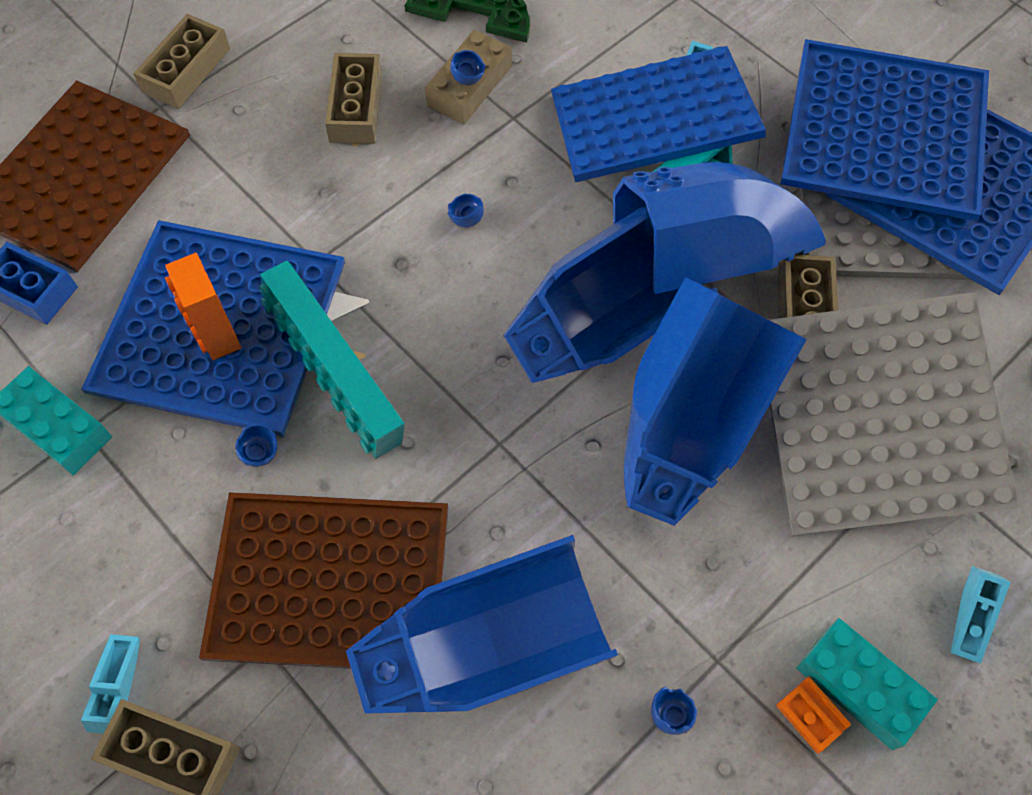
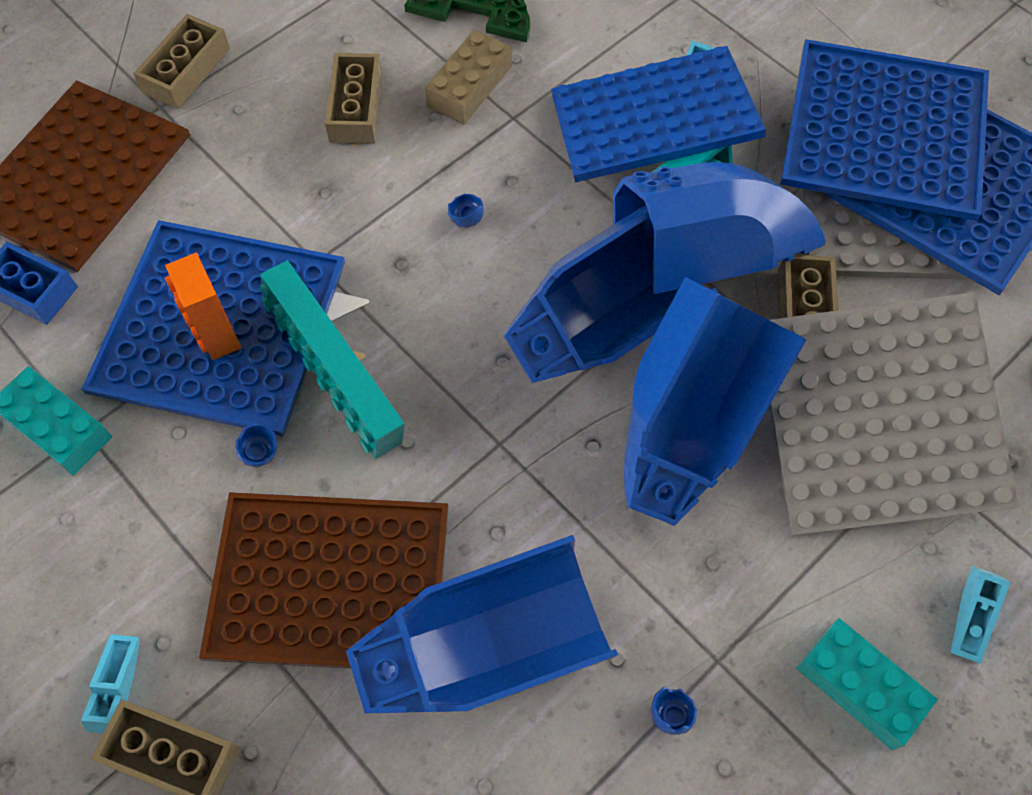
blue hair [450,50,485,86] -> none
orange plate [775,676,852,754] -> none

